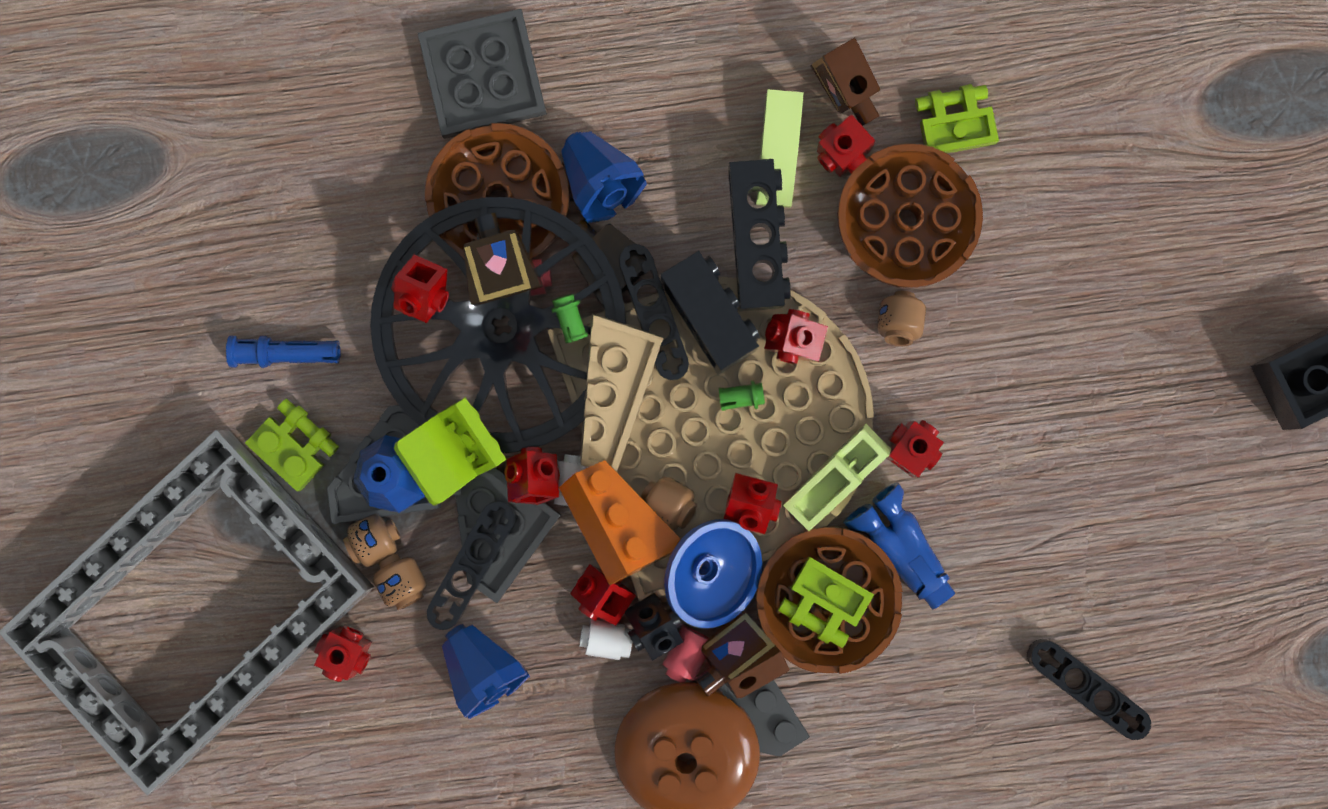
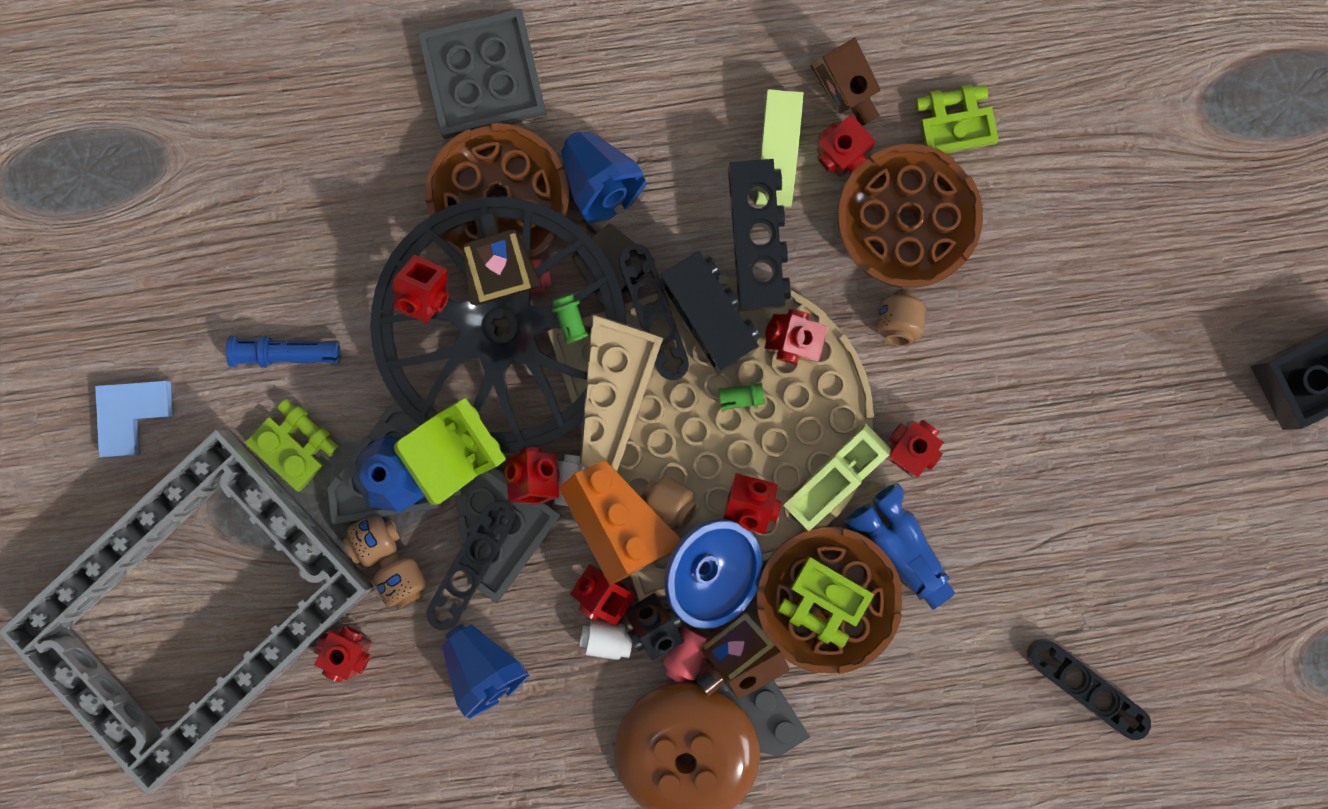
none -> light blue tile [95,381,173,457]

